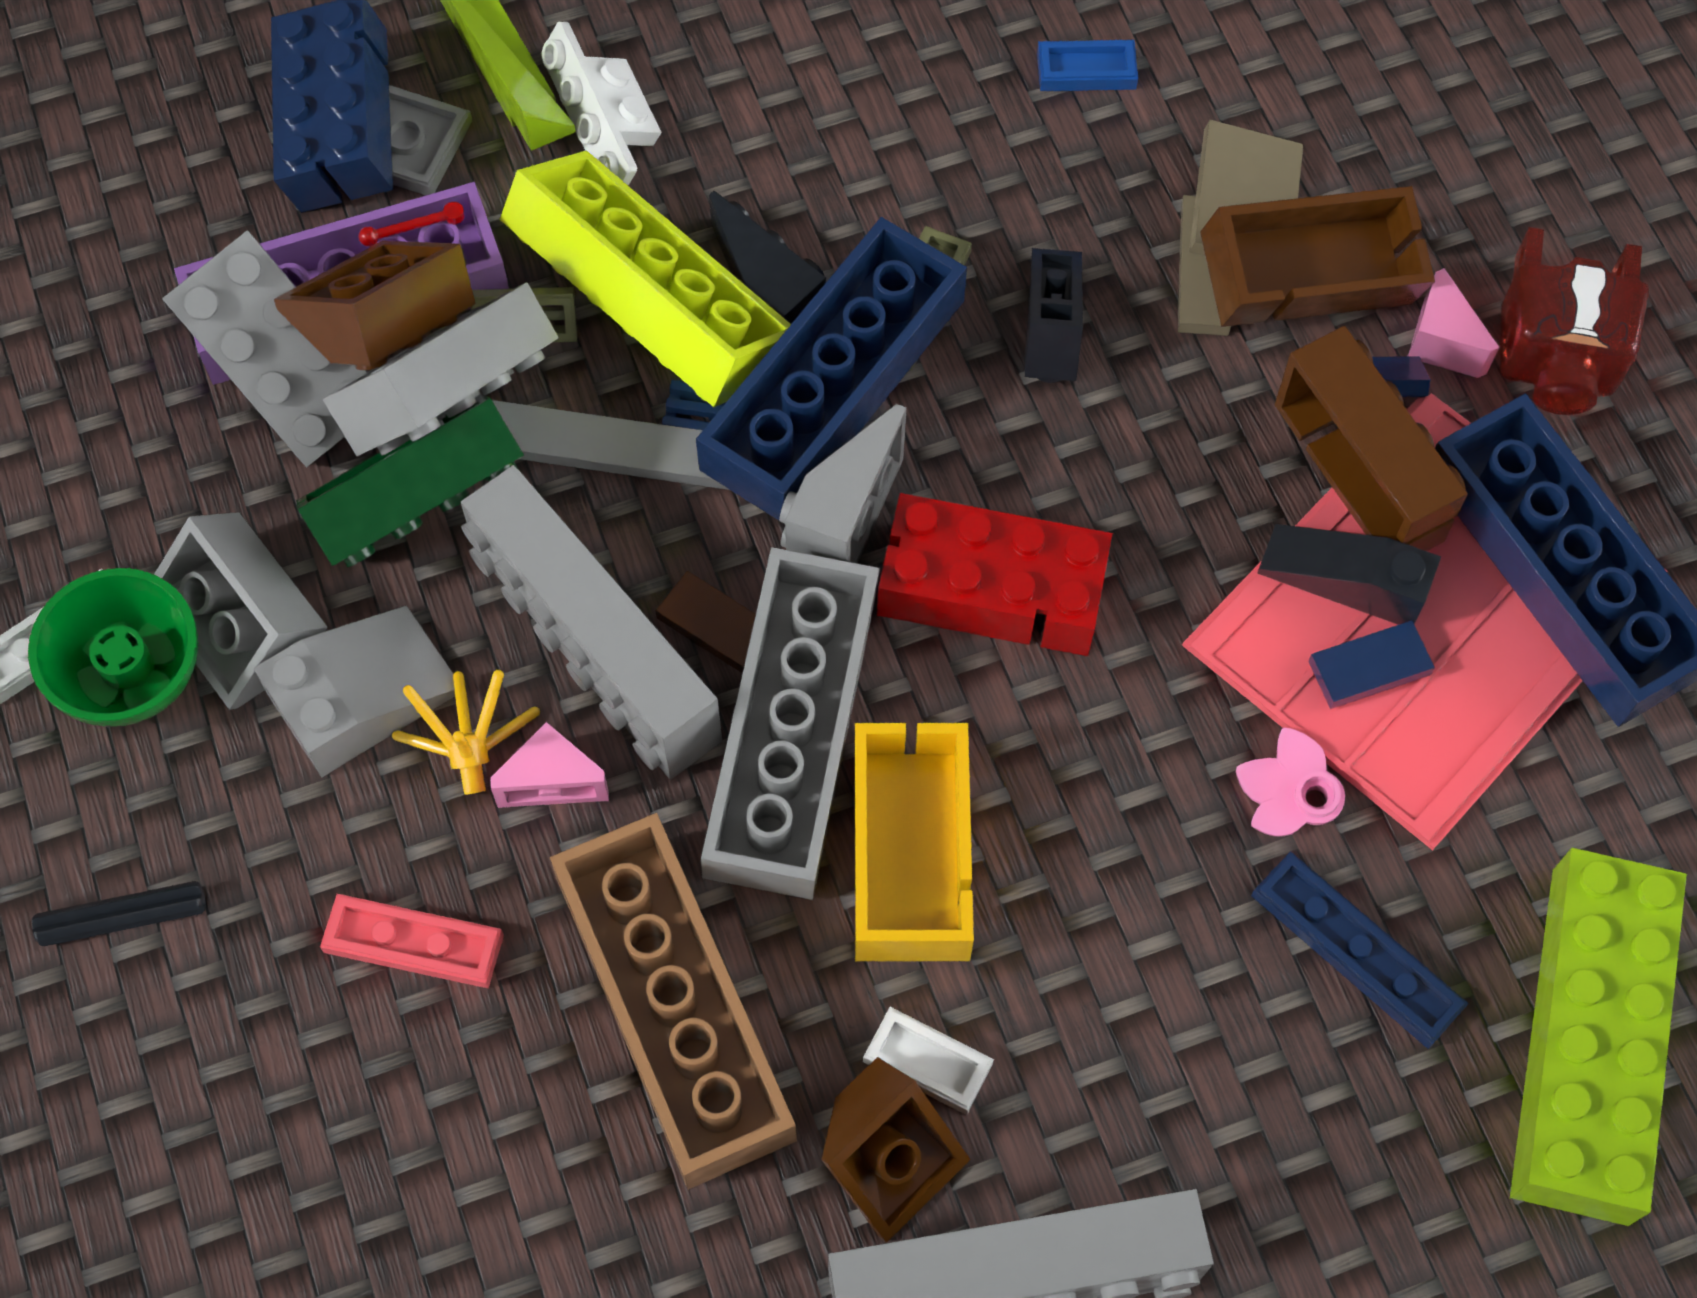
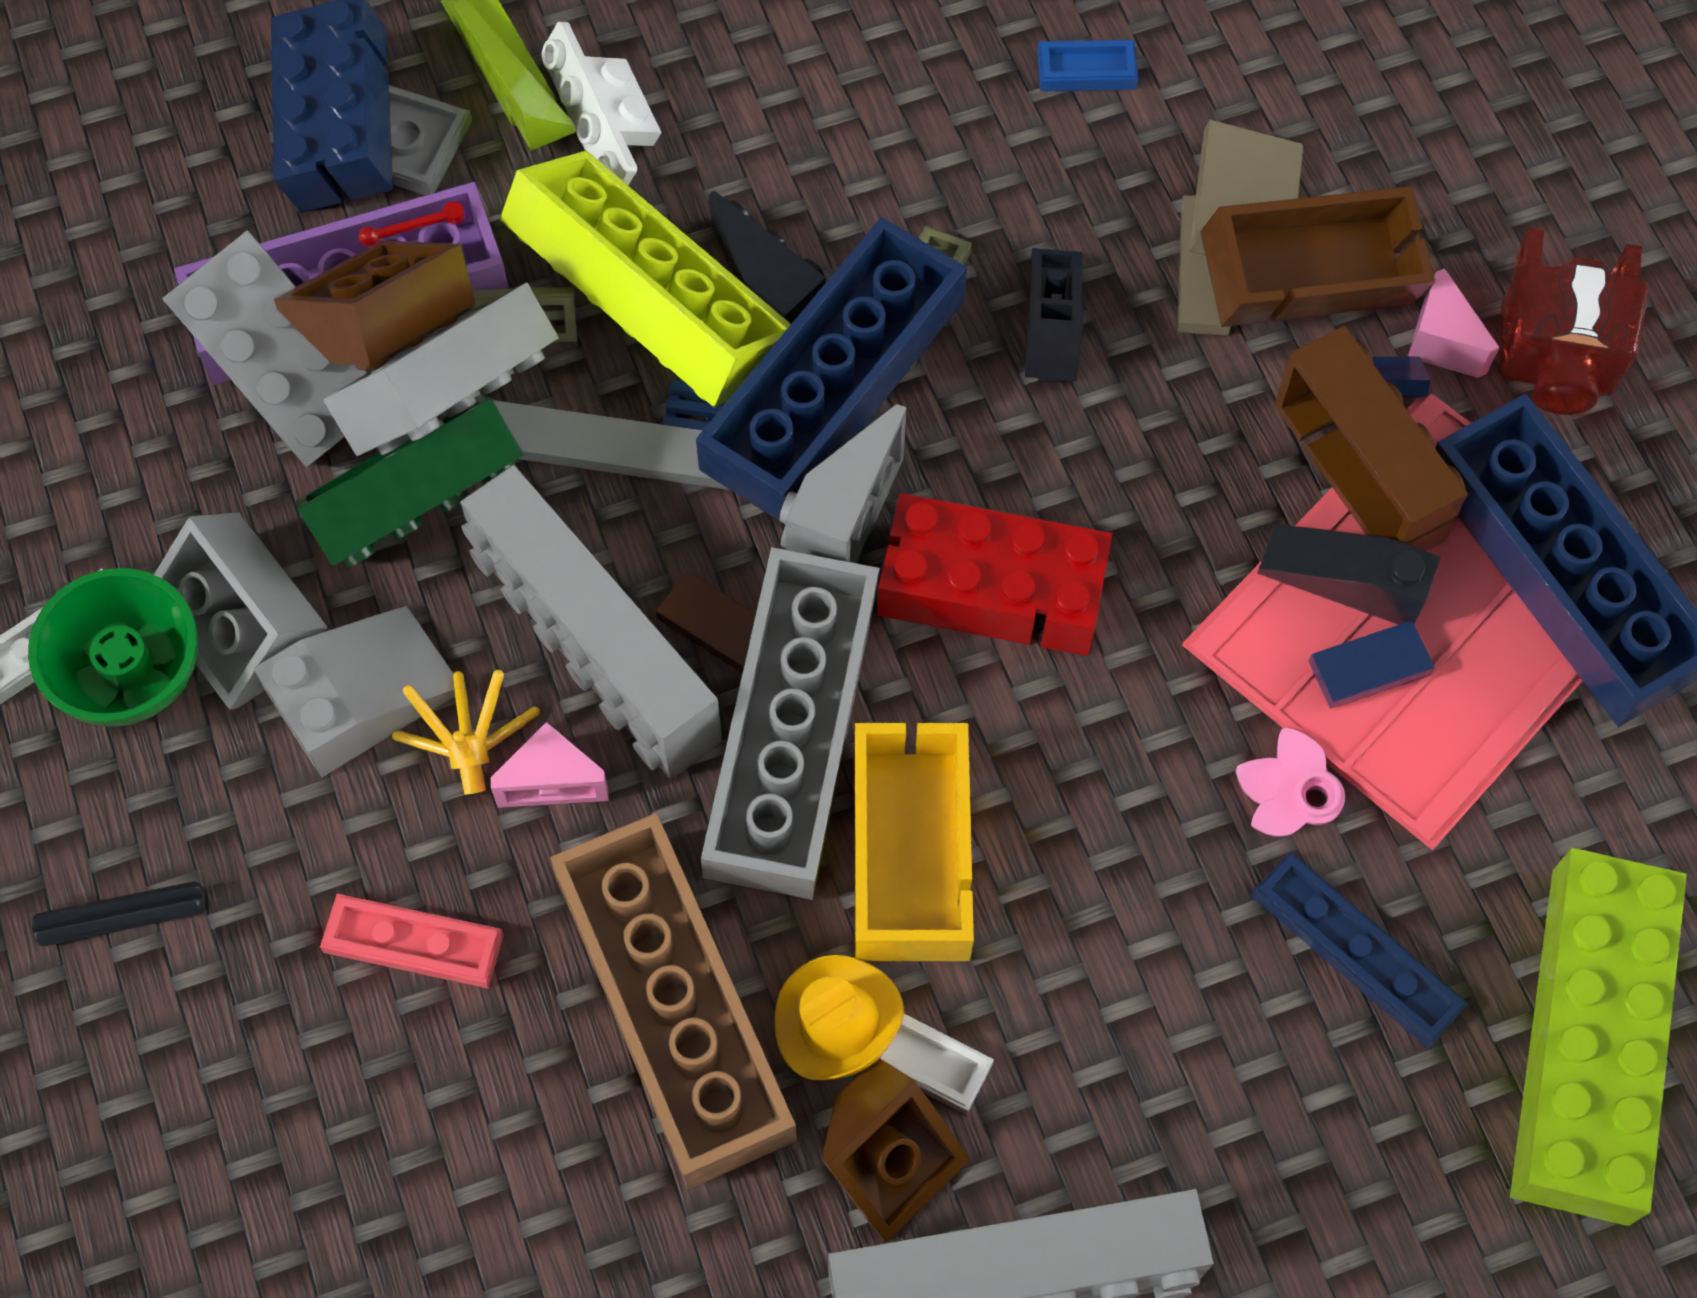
none -> yellow hat [775,955,904,1080]

